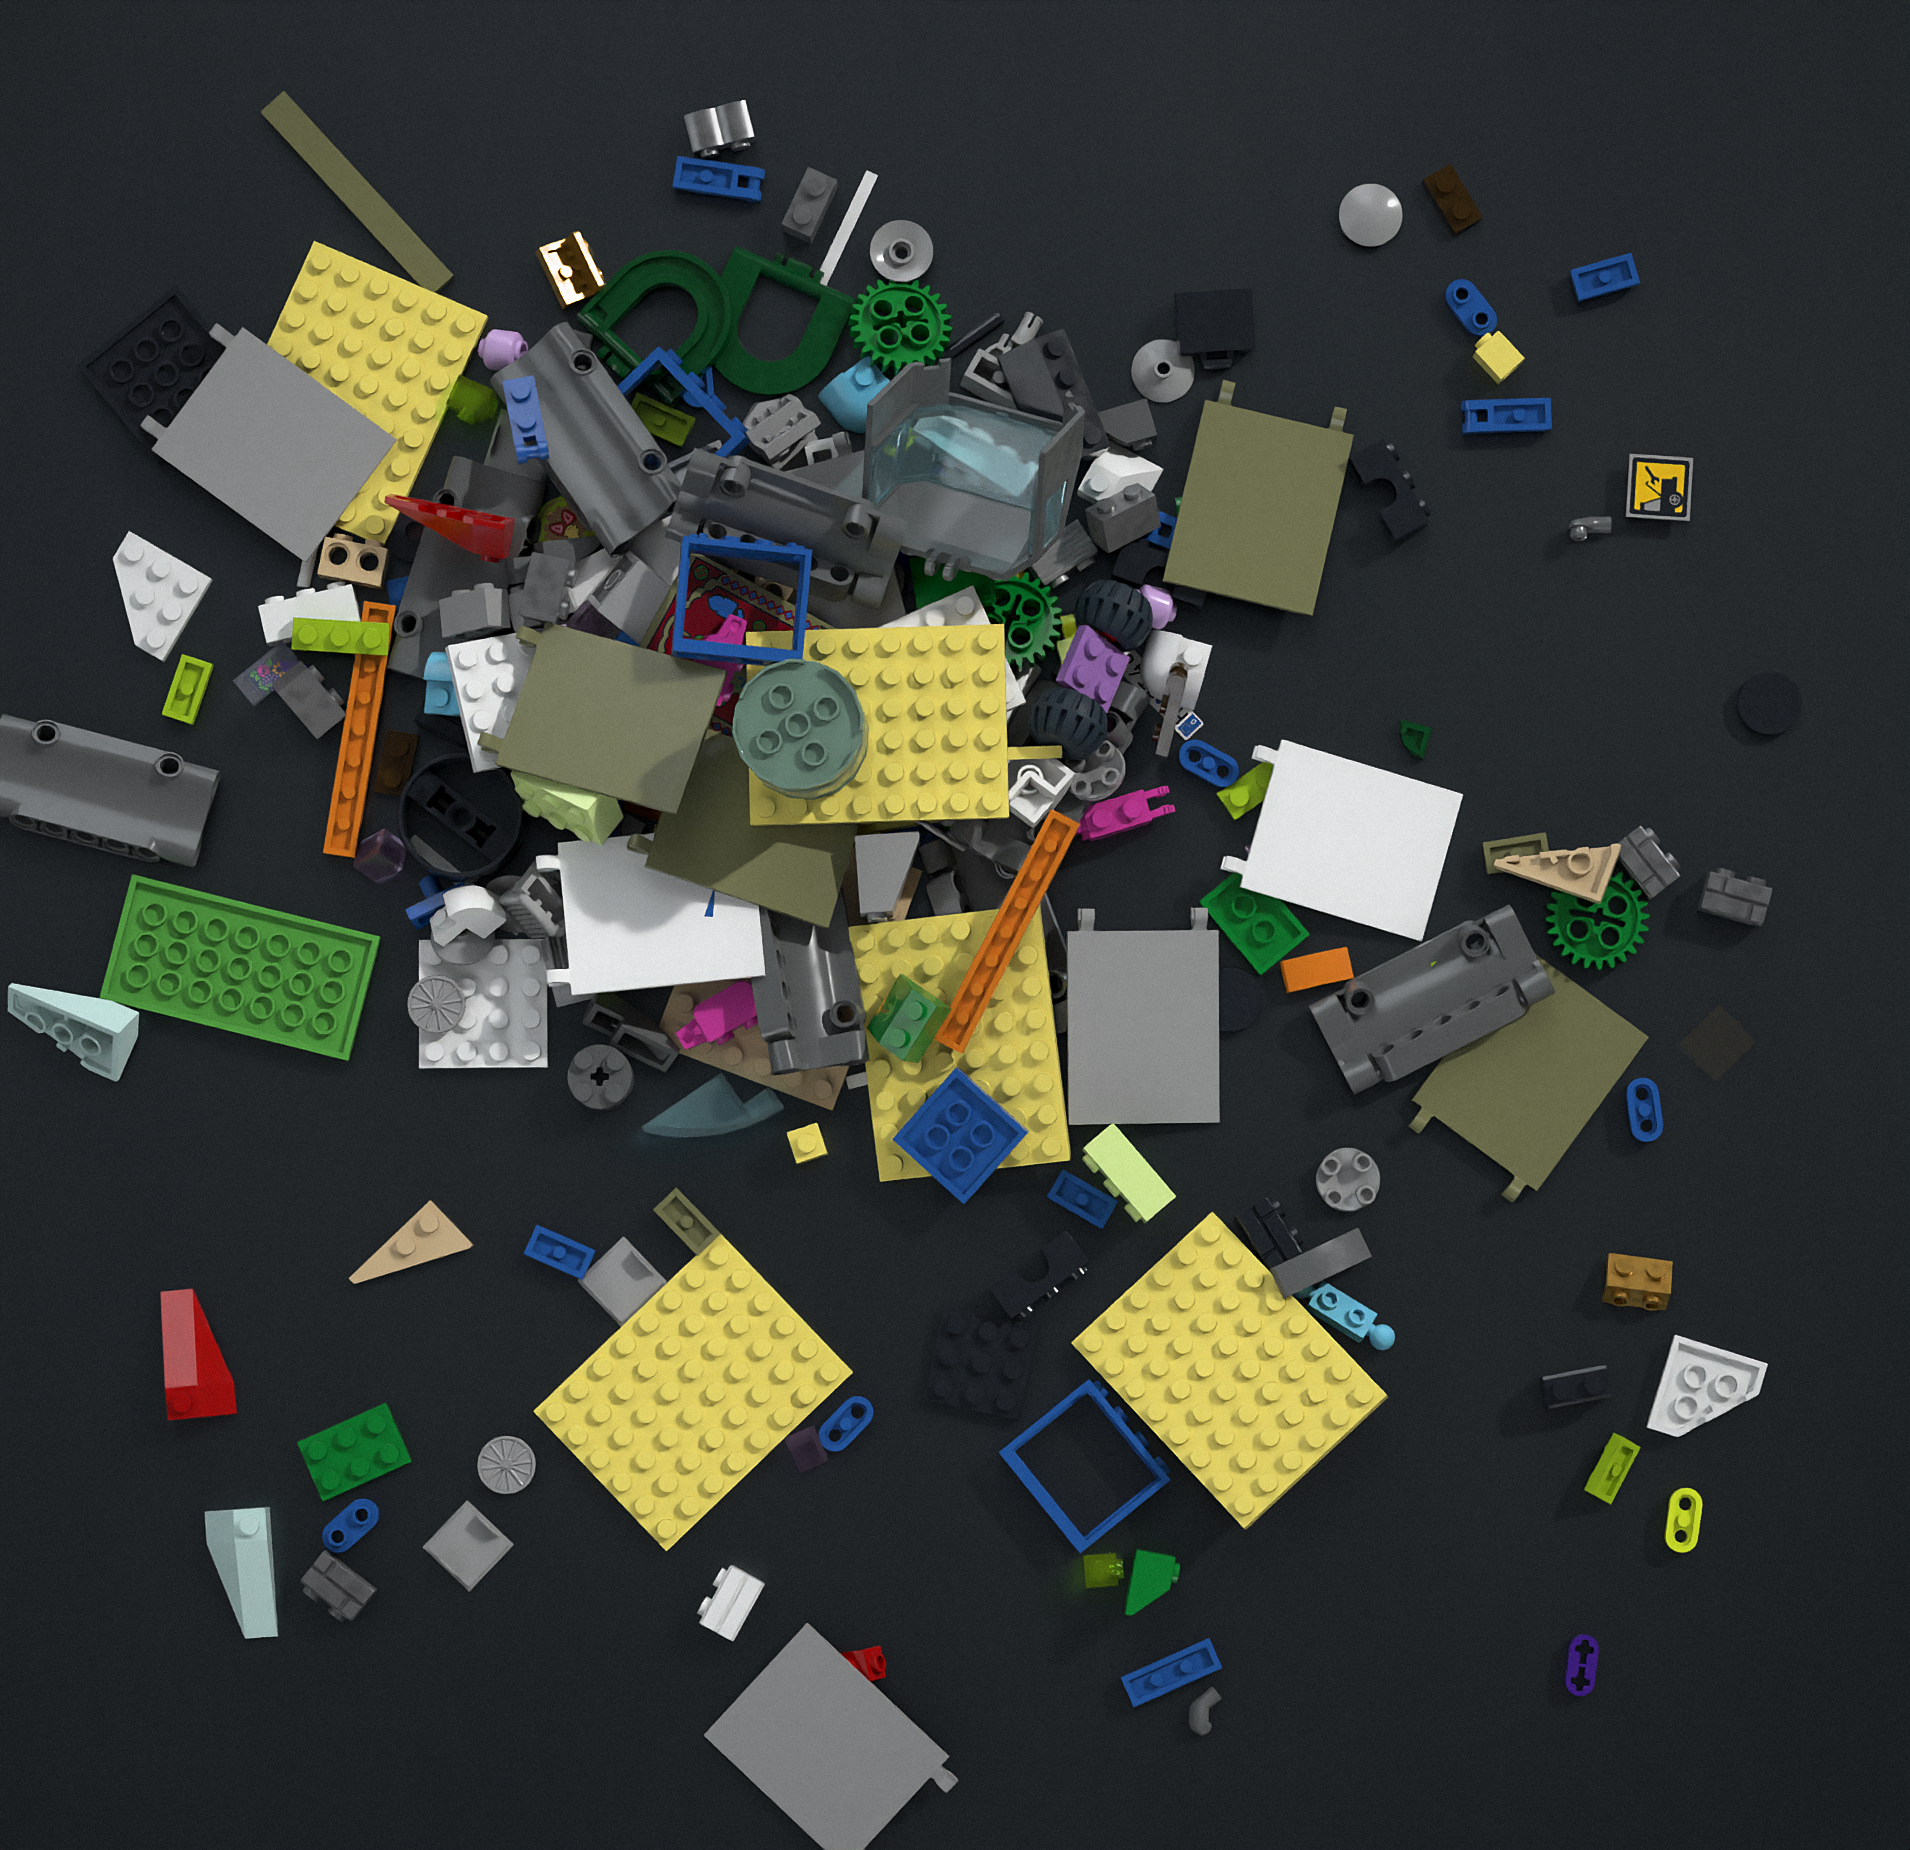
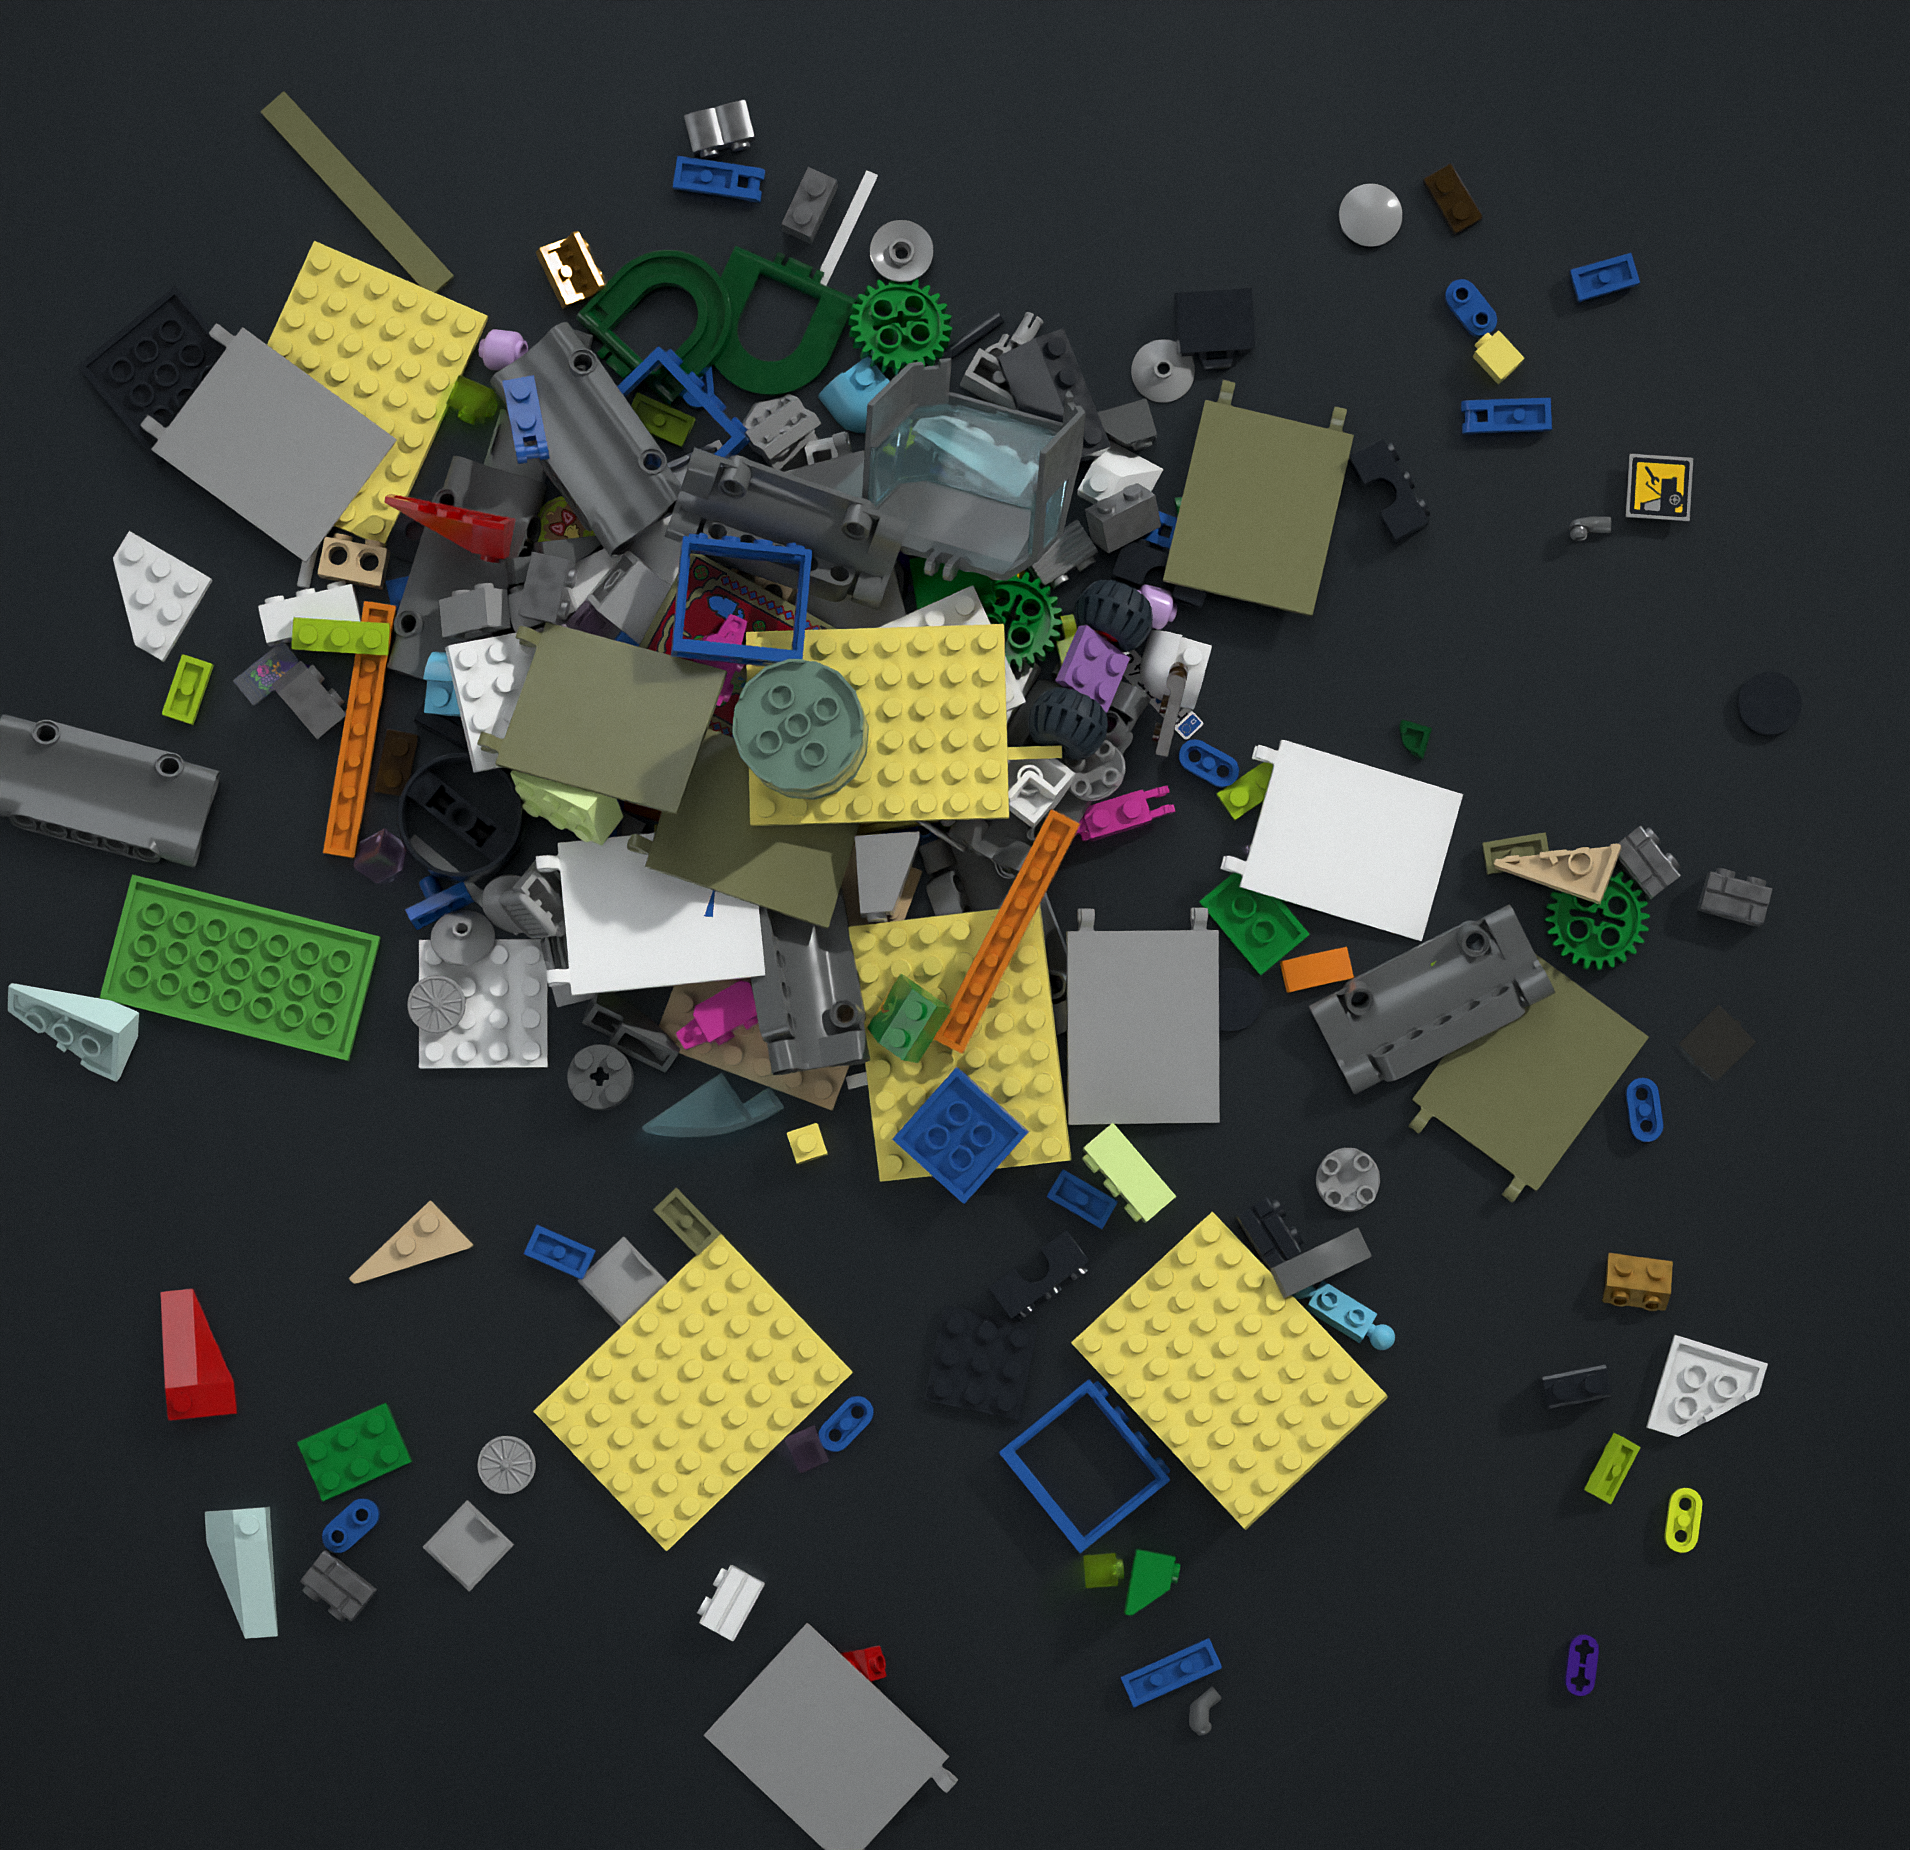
white brick [430,885,507,947] -> none

